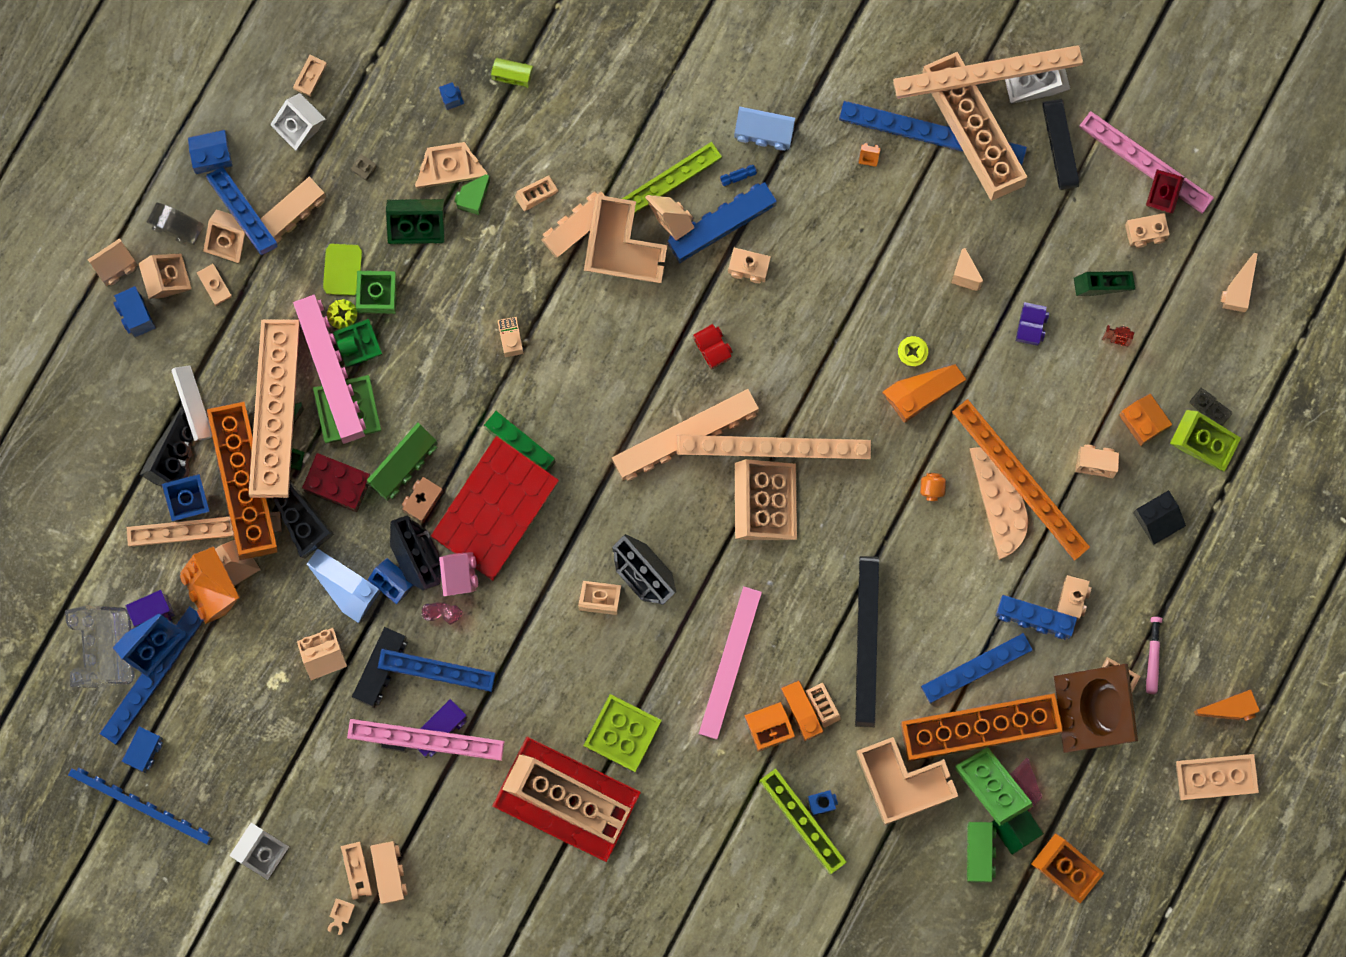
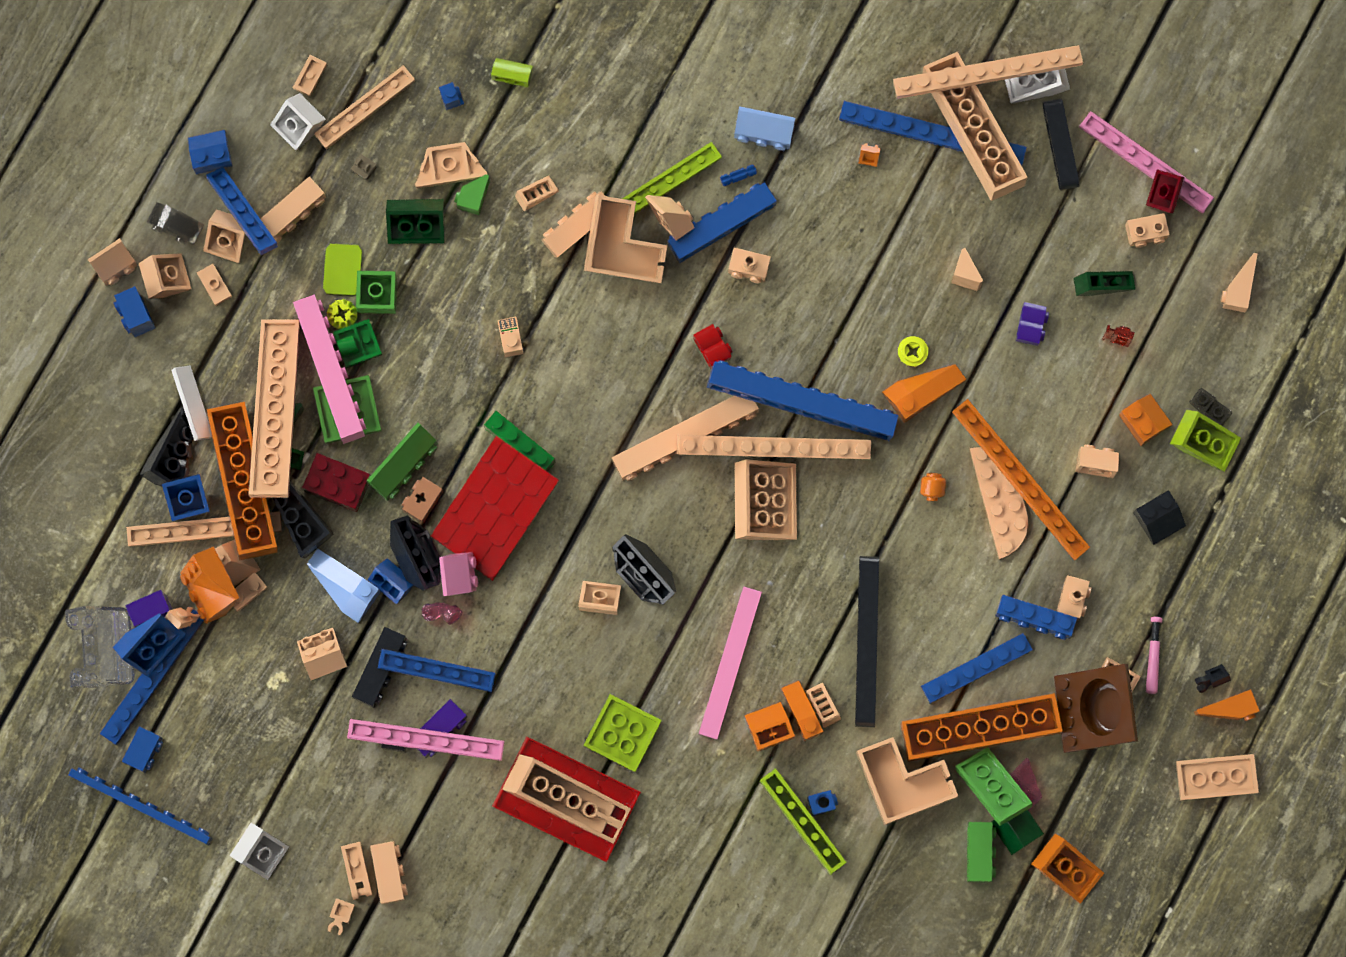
none -> light nougat plate [165,607,200,629]
none -> light nougat plate [233,572,268,612]
none -> light nougat plate [314,65,415,149]
none -> blue brick [706,361,898,441]
none -> black plate [1194,664,1231,693]

